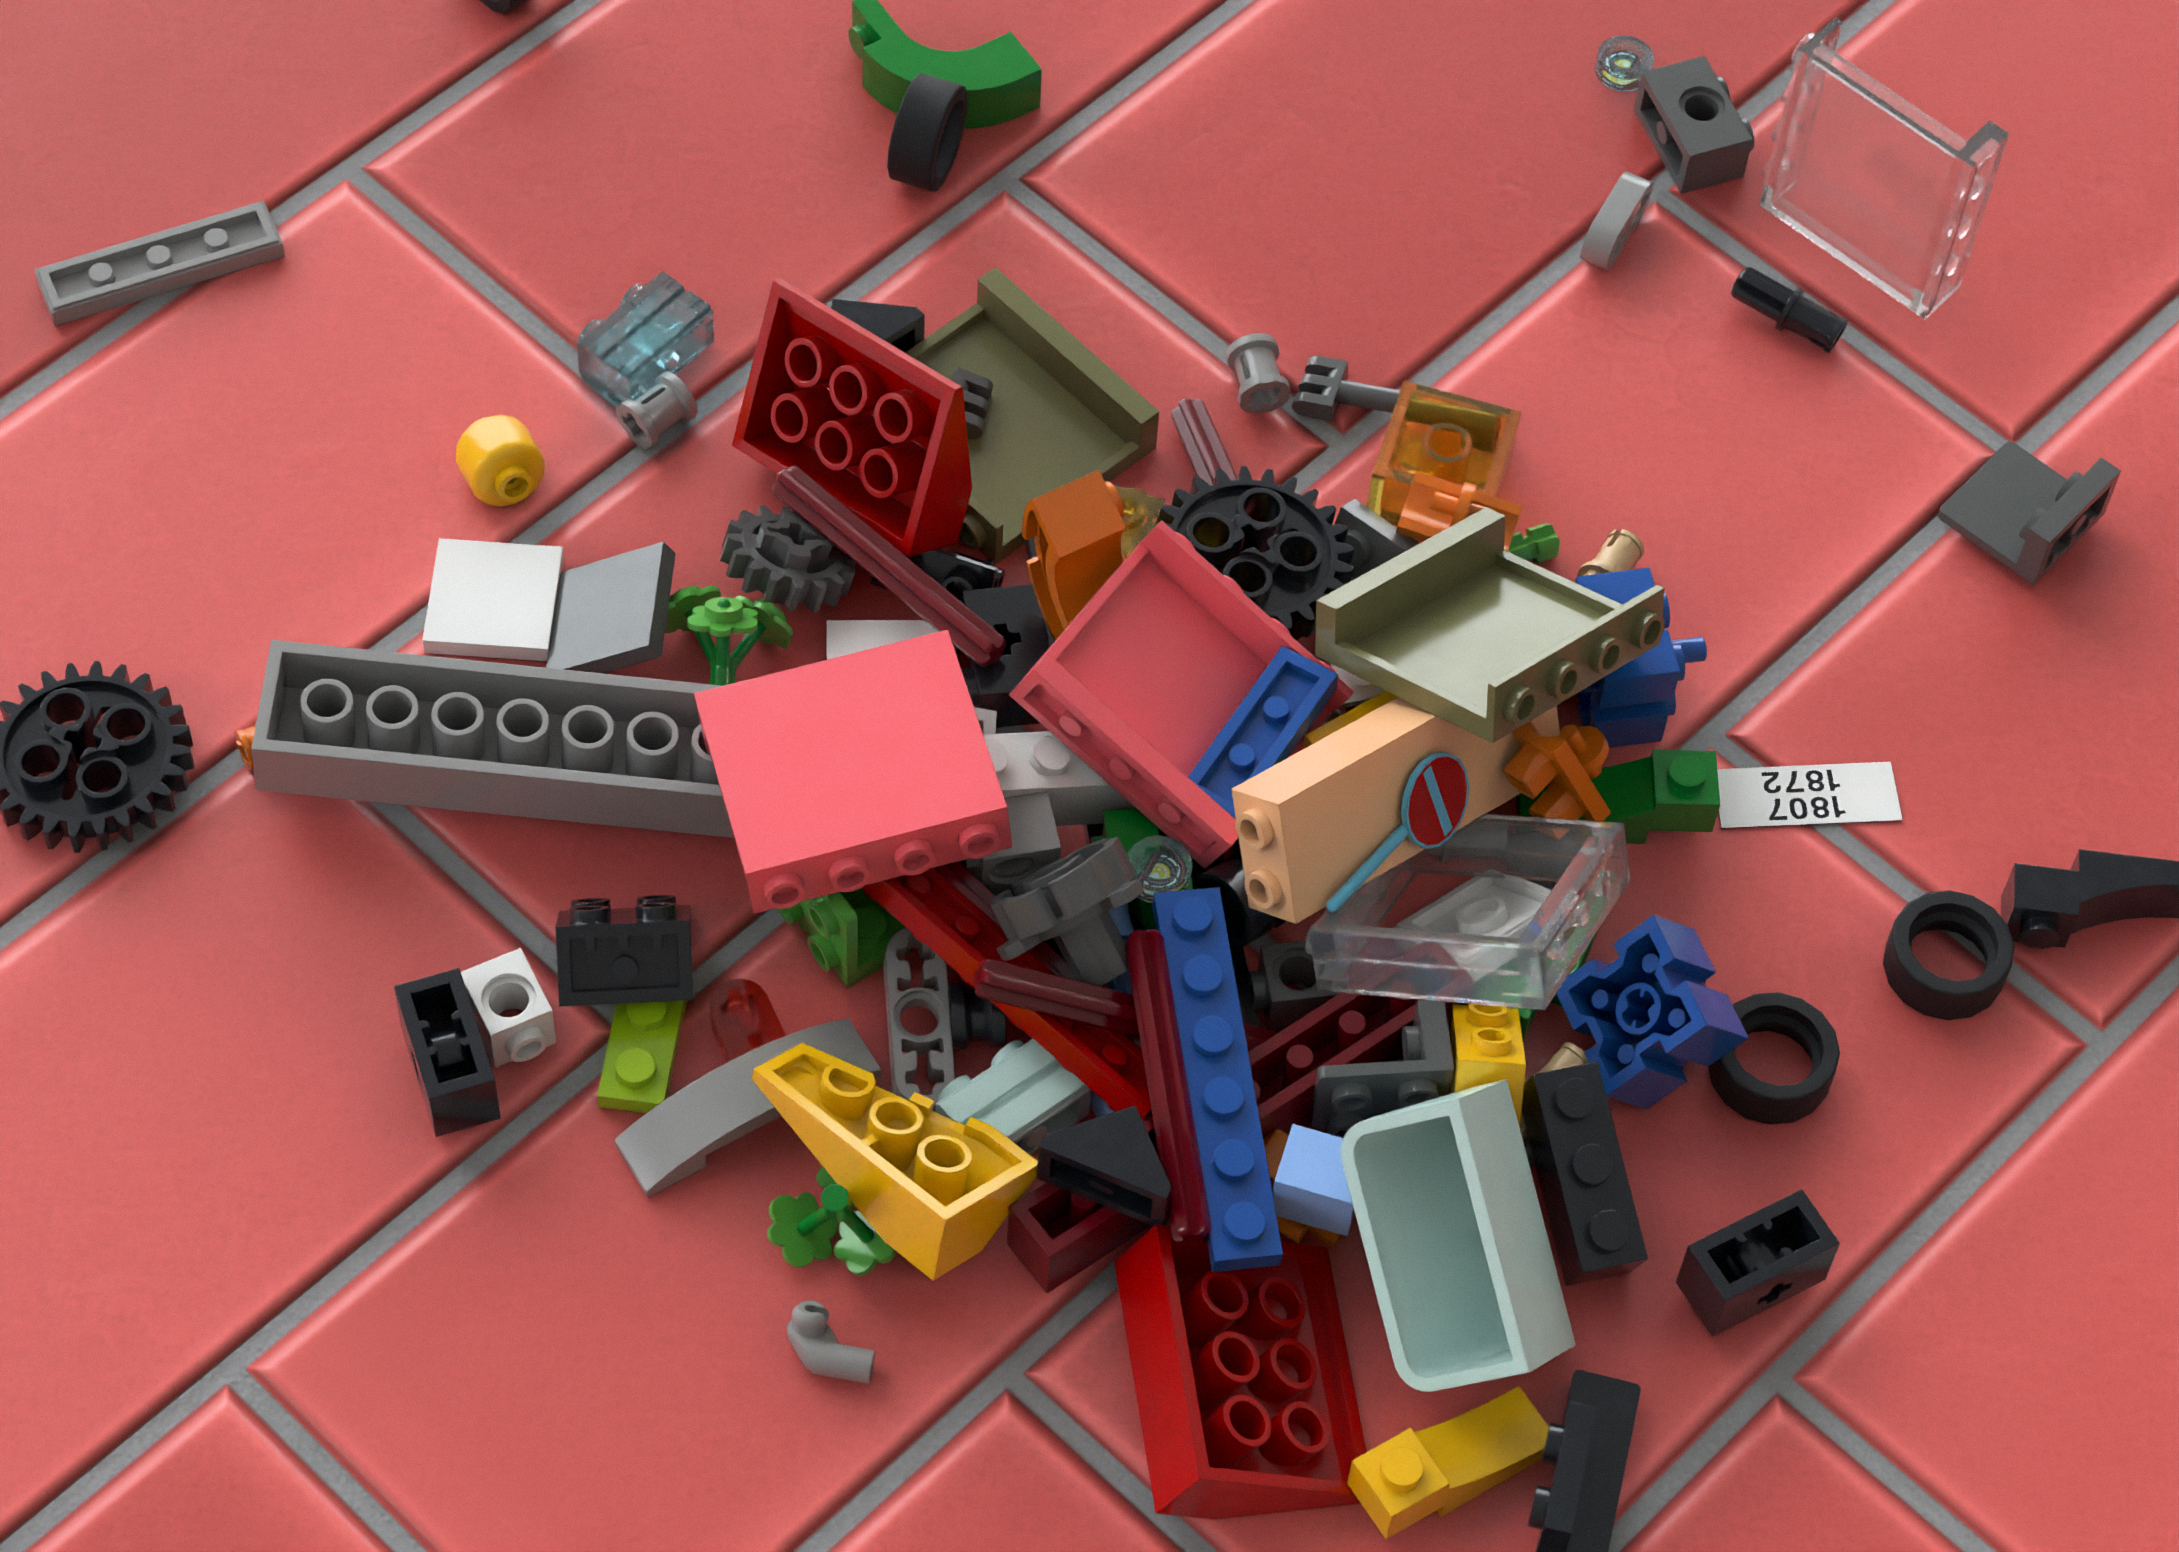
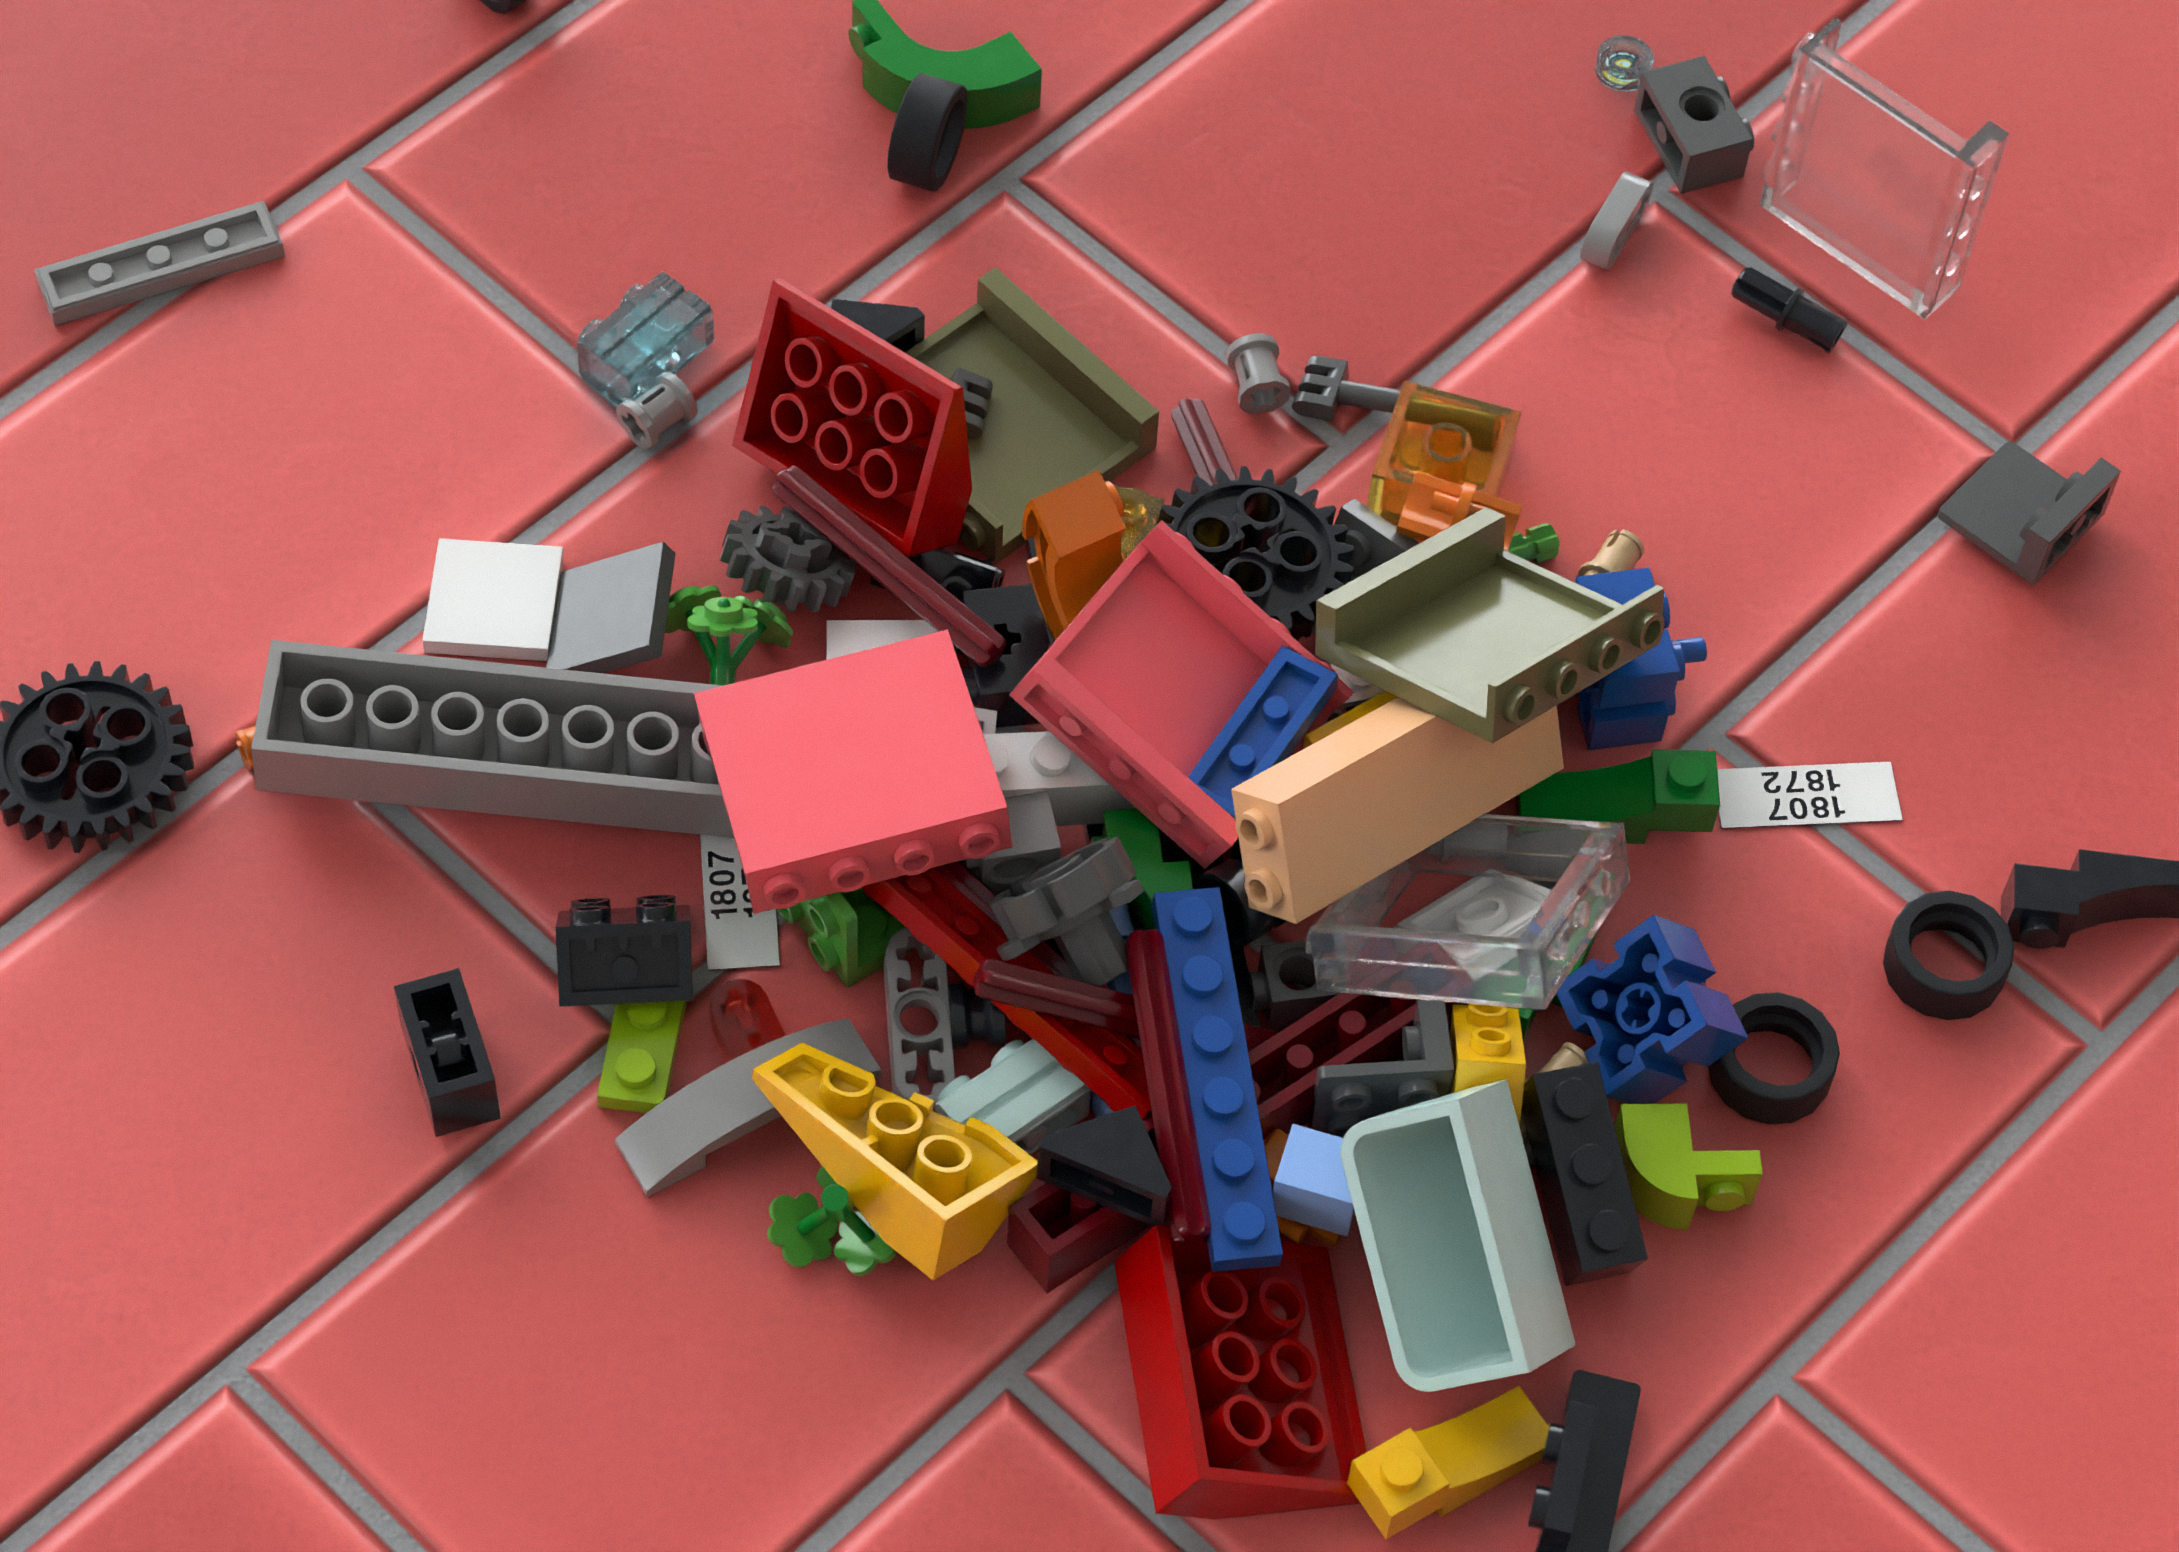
yellow head [455,415,545,507] -> none
white brick [460,948,556,1068] -> none
light grey arm [787,1301,876,1384] -> none
clear light blue tile [1128,835,1192,903] -> none
piece [1326,752,1469,912] -> none
orange hips [1502,721,1611,838] -> none
black brick [1676,1189,1840,1337] -> none
none -> white sticker [700,835,780,970]
none -> lime brick [1614,1103,1763,1230]

